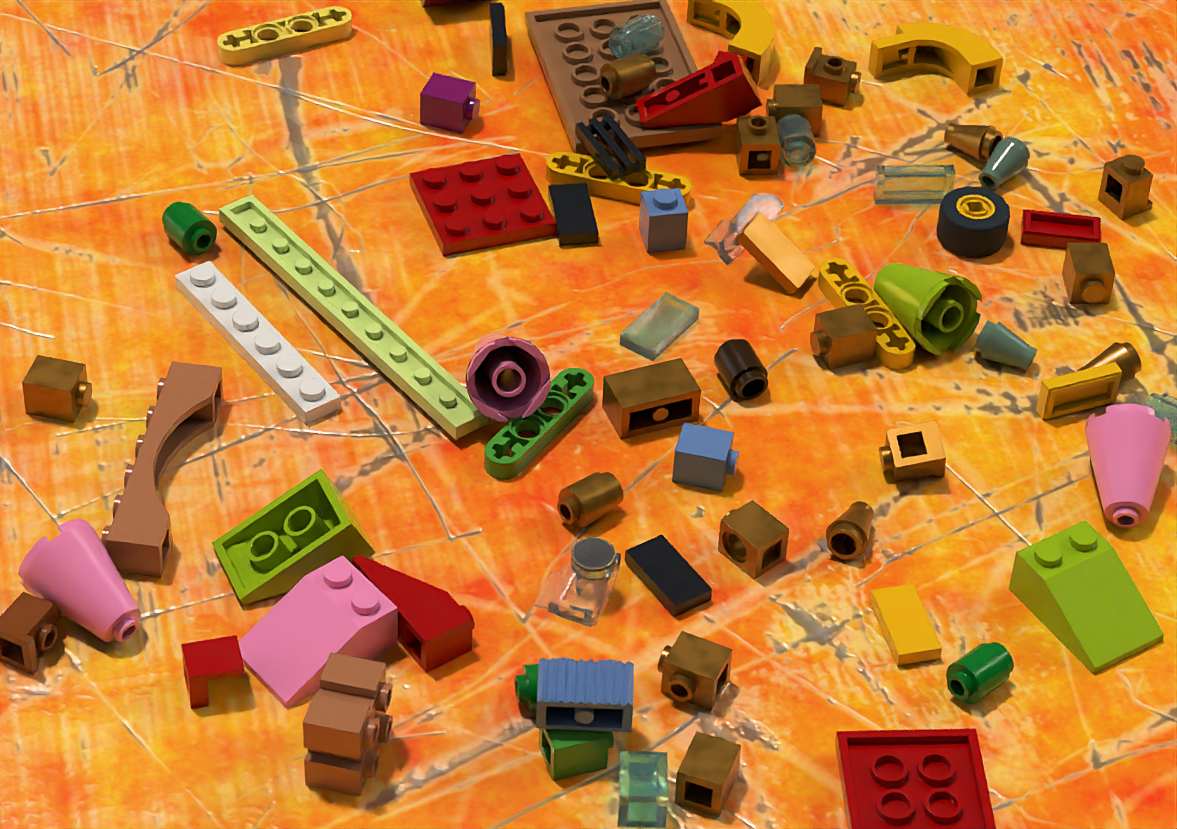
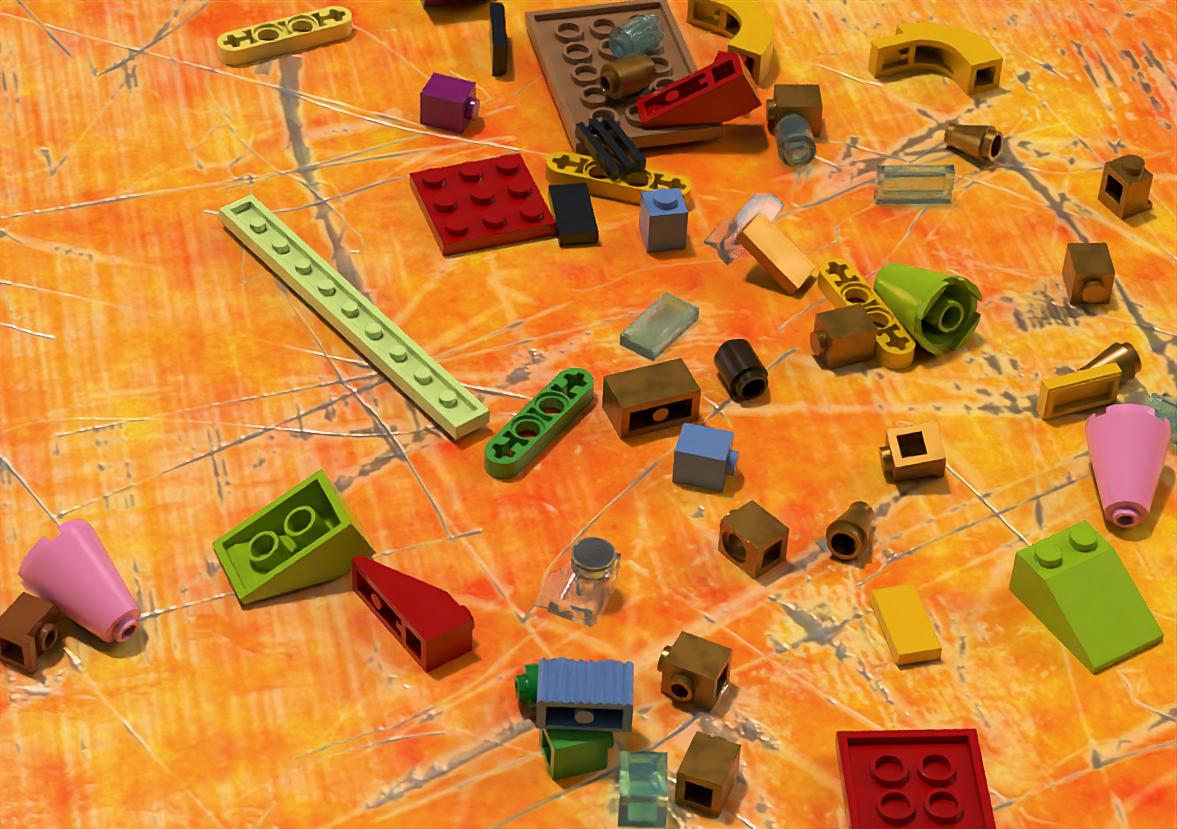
pearl gold brick [22,355,92,423] -> none
nougat arch [101,361,224,578] -> none
green brick [162,202,217,255] -> none
white plate [175,261,341,424] -> none
red panel [181,635,244,709] -> none
bright pink slope [239,555,398,709] -> none
nougat brick [303,652,393,796] -> none
bright pink cone [466,334,551,421] -> none
pearl gold brick [557,472,624,529] -> none
black tile [625,534,712,617] -> none
pearl gold brick [734,115,780,175] -> none
pearl gold brick [803,46,861,107] -> none
black wheel [937,186,1010,258] -> none
green brick [946,642,1014,704] -> none
sand green cone [973,321,1038,371] -> none
sand green cone [979,138,1030,191] -> none
red tile [1021,209,1101,249] -> none

